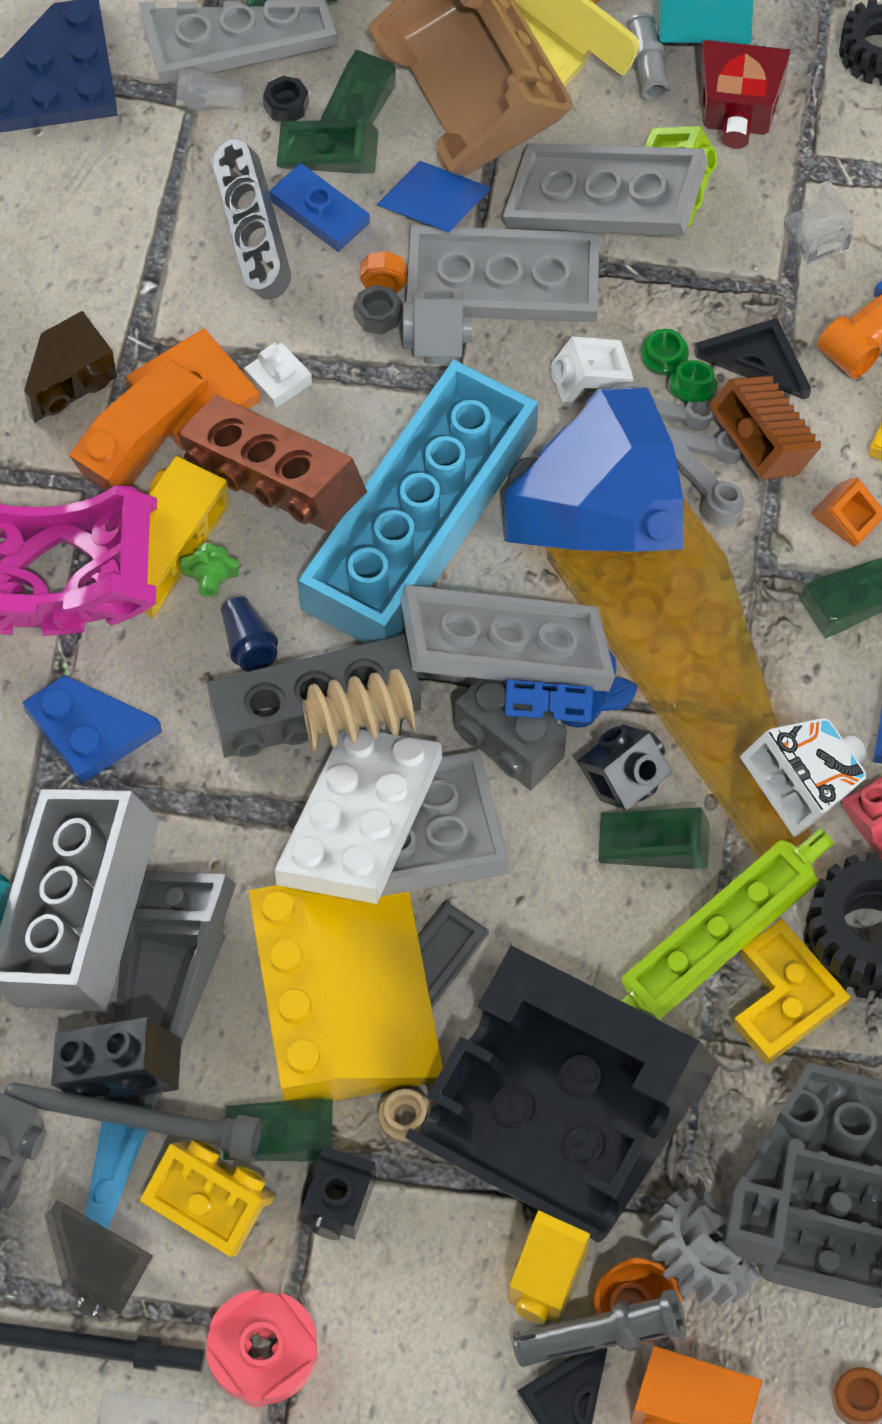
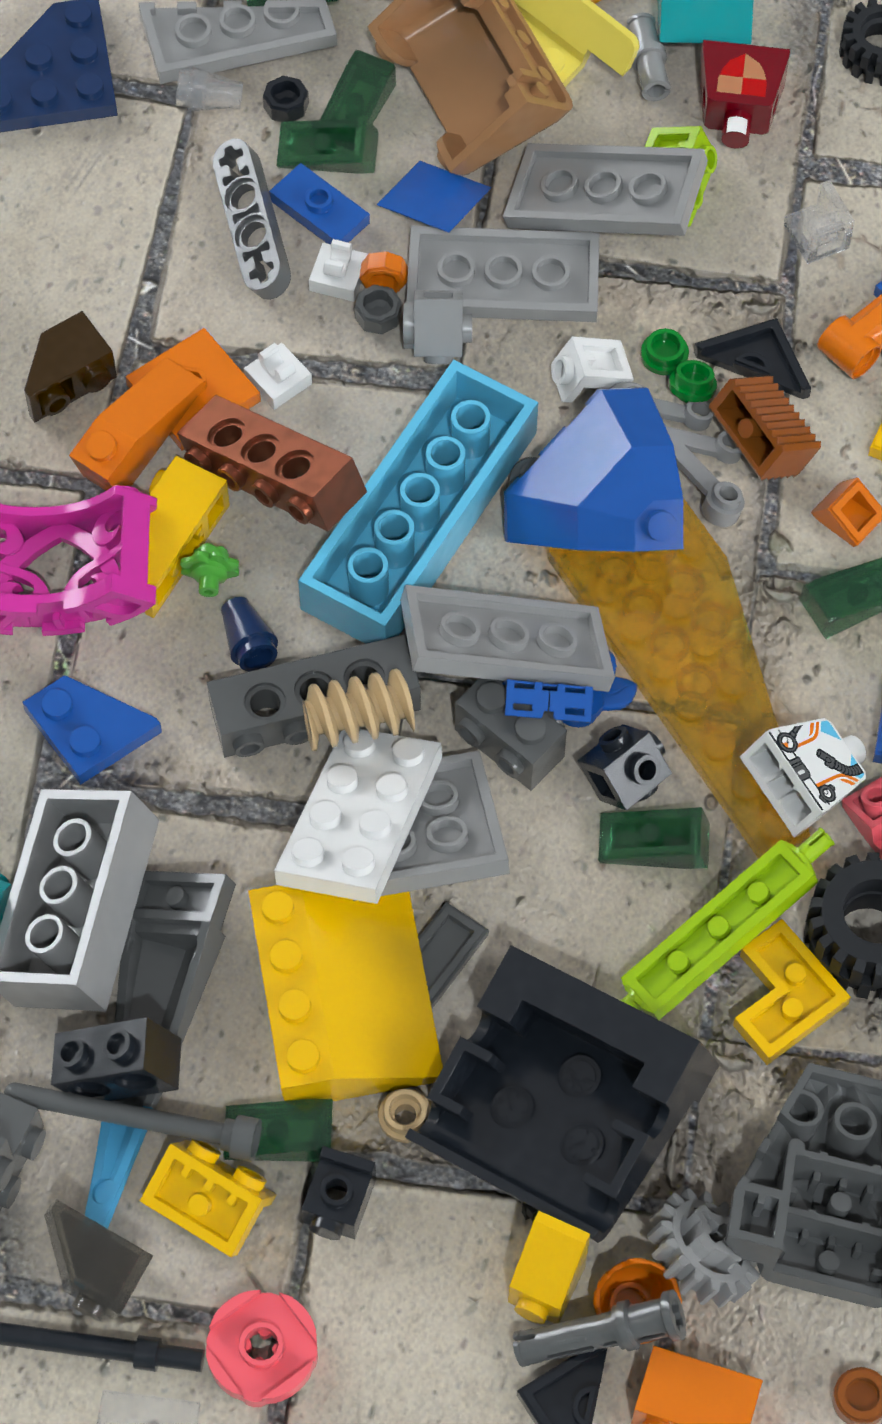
none -> white tile [309,239,368,302]

